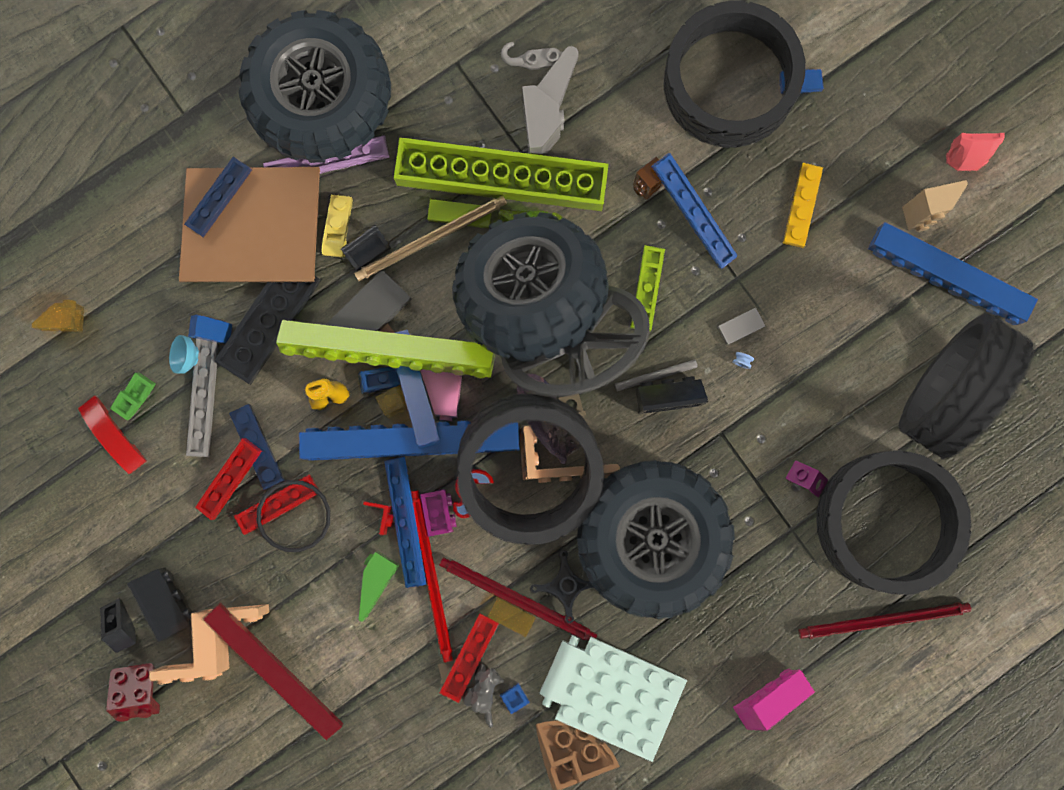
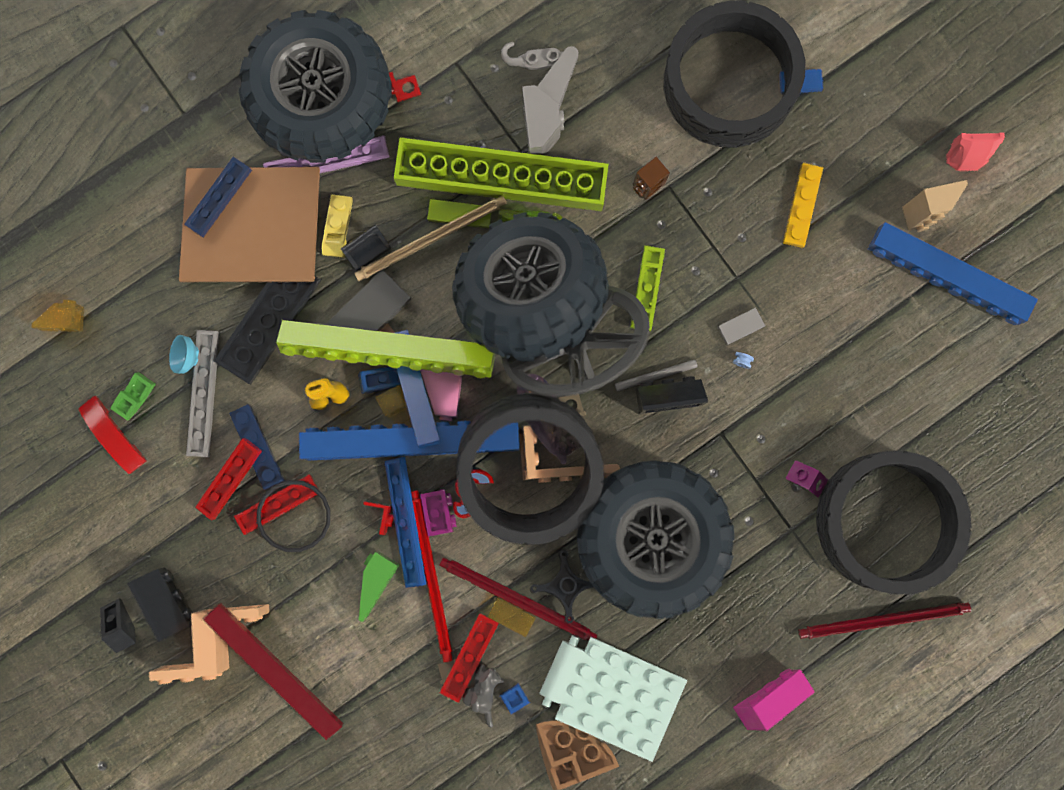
dark red bracket [106,663,160,722] -> none
blue slope [188,315,232,344] -> none
blue tile [651,153,738,269] -> none
black tyre [899,312,1035,459] -> none
none -> red bracket [389,72,421,102]

